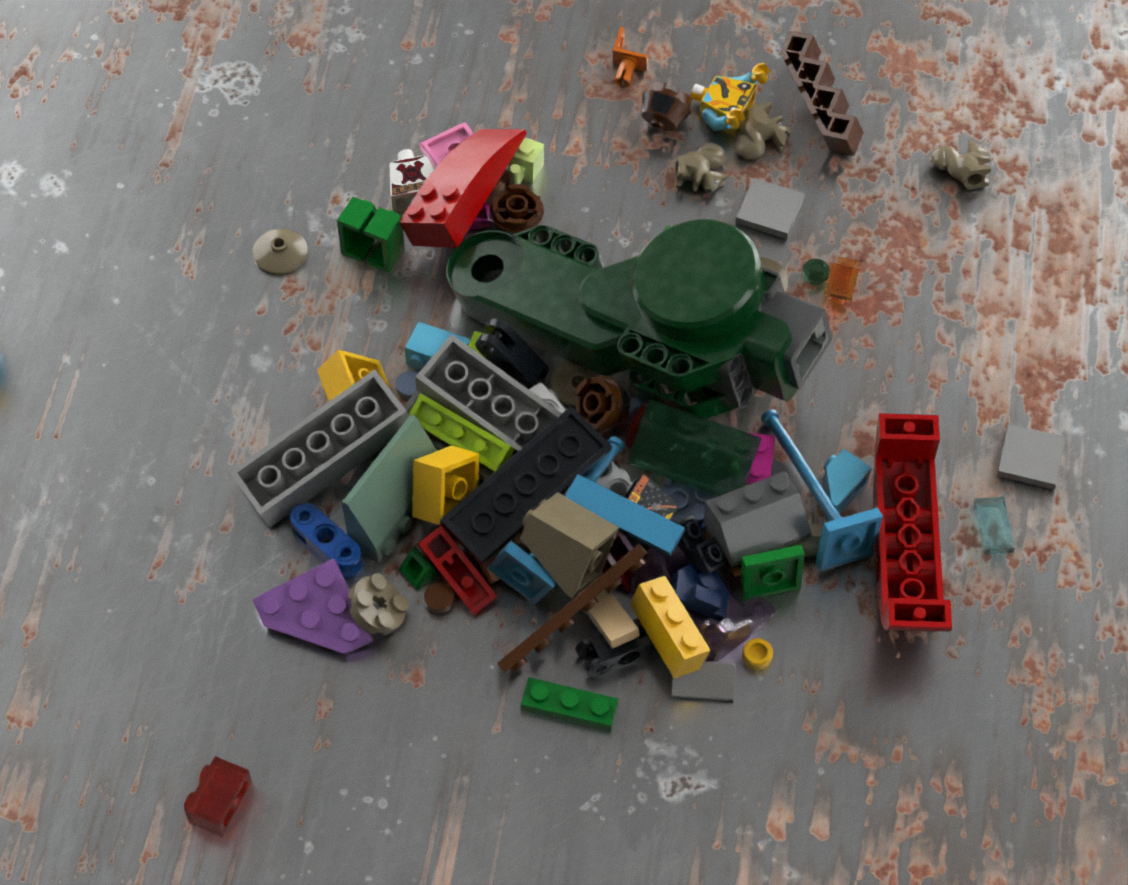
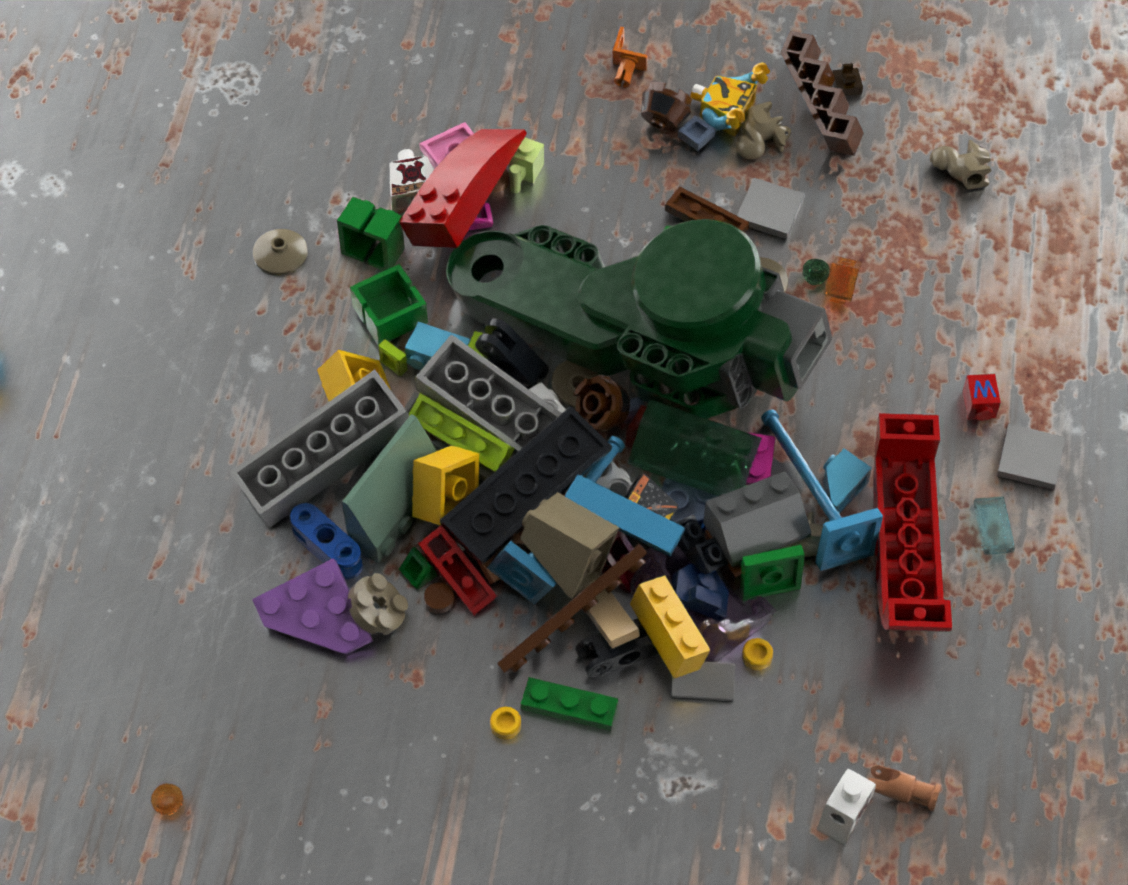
clear red brick [184,756,252,837] -> none
sand blue tile [396,371,420,400] -> none
reddish brown cone [490,184,544,234] -> none
dark tan animal [674,143,727,193] -> none
none -> clear orange plate [151,783,184,815]
none -> green piece [350,264,428,345]
none -> lime tile [378,339,408,376]
none -> yellow tile [490,706,521,740]
none -> reddish brown plate [665,186,749,233]
none -> sand blue plate [678,115,716,151]
none -> white torso [817,769,876,846]
none -> dark brown tile [832,63,863,96]
none -> nougat piece [868,765,941,812]
none -> red brick [962,374,1001,421]

